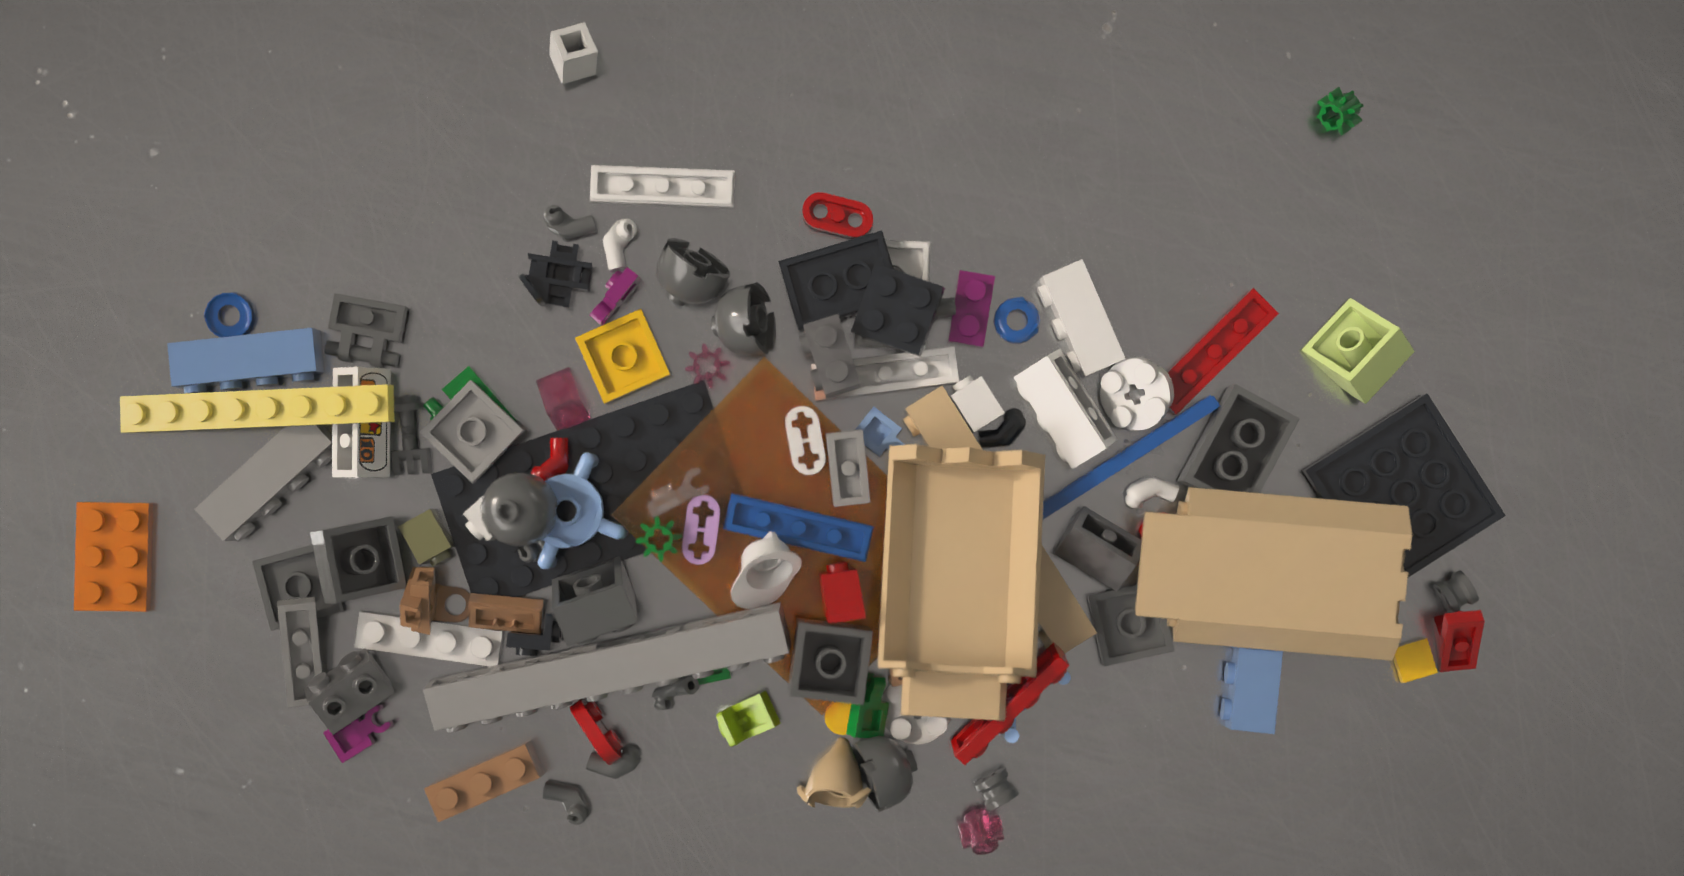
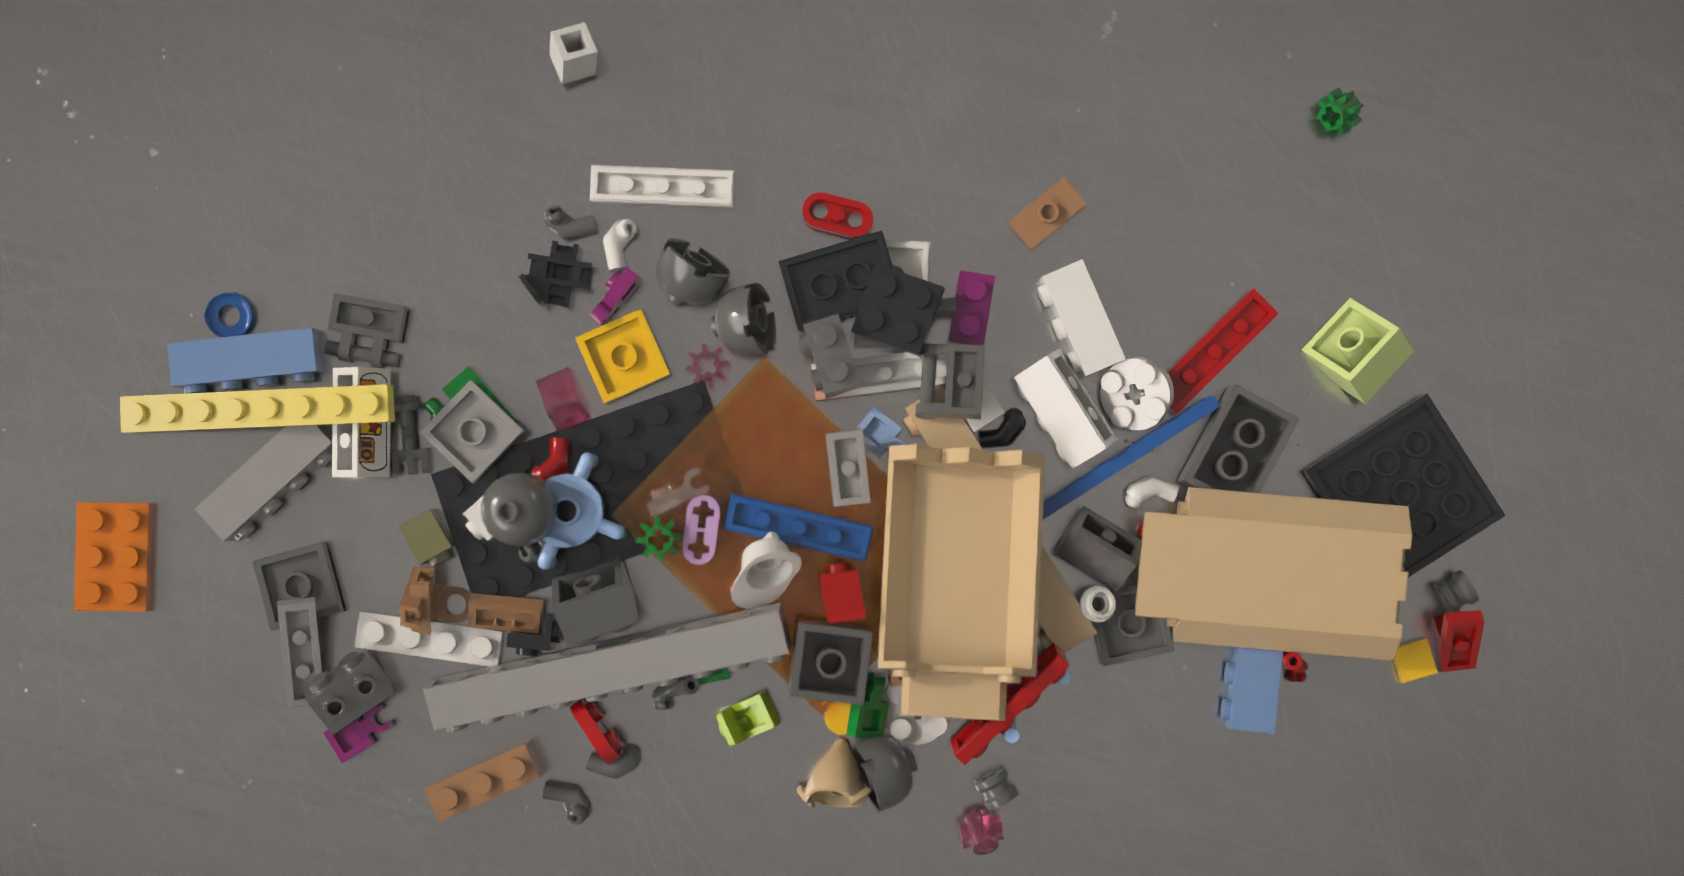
dark grey brick [310,516,406,604] -> none
white beam [785,406,825,475] -> none
blue piece [994,296,1040,344] -> none
none -> dark grey plate [915,343,985,419]
none -> medium nougat plate [1008,177,1087,251]
none -> white plate [1080,586,1116,623]
none -> red arm [1281,651,1308,682]

